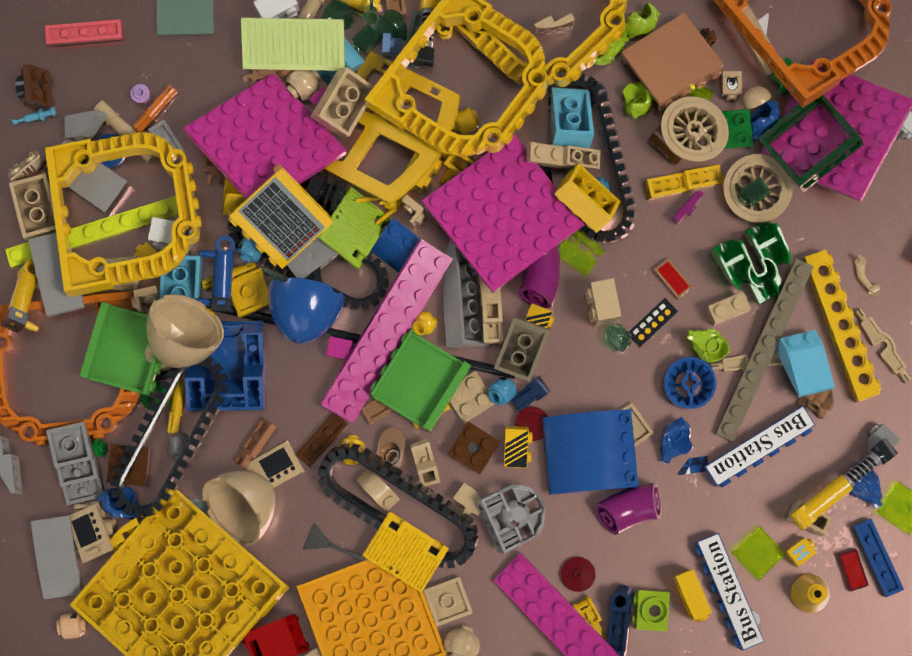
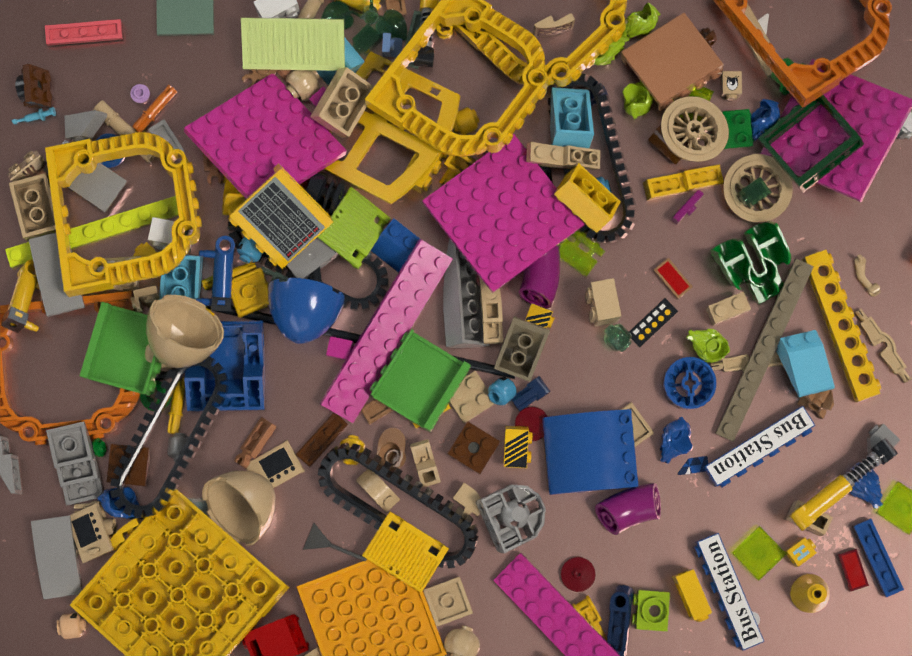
yellow plant [355,196,403,225] -> none
tan bracket [402,194,426,227] -> none
yellow animal [412,311,437,335] -> none
tan cap [742,86,771,109] -> none

